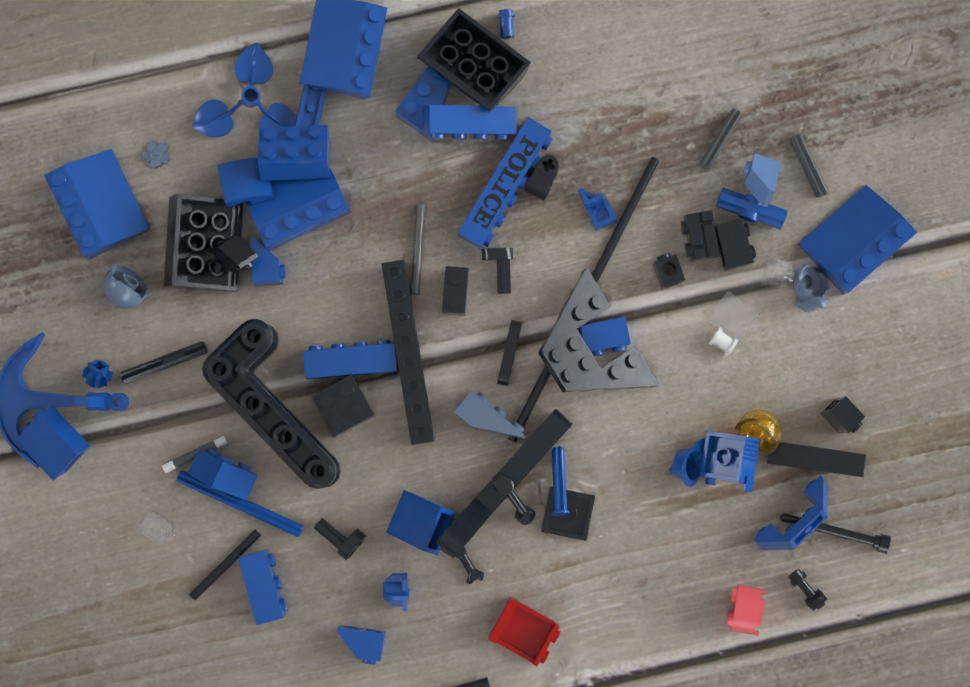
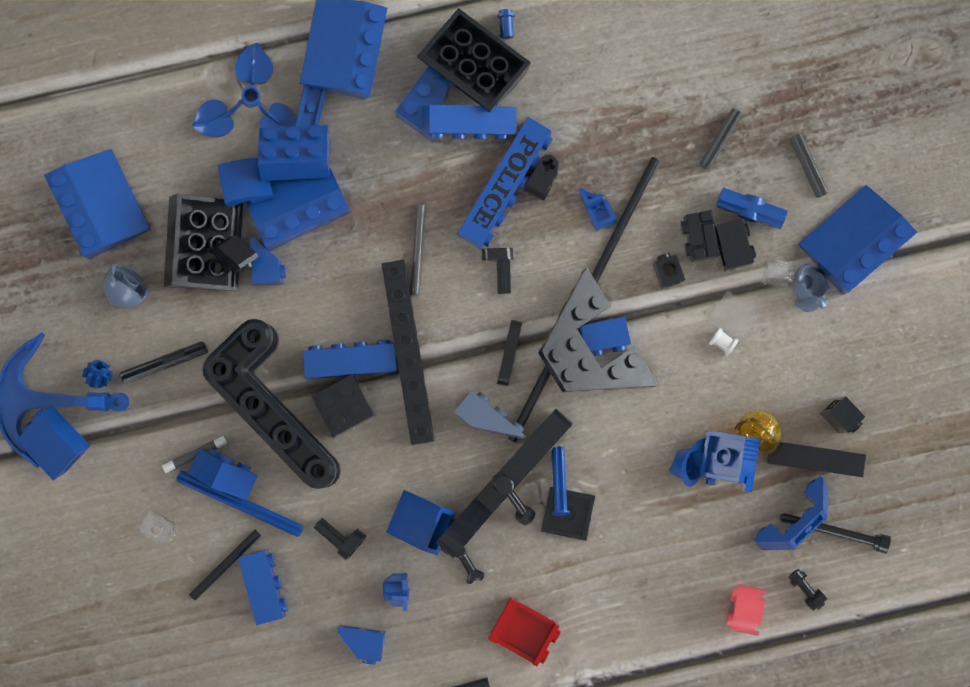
sand blue plant [142,141,170,169] -> none
black brick [442,266,469,316] -> none
medium blue slope [743,154,781,207] -> none

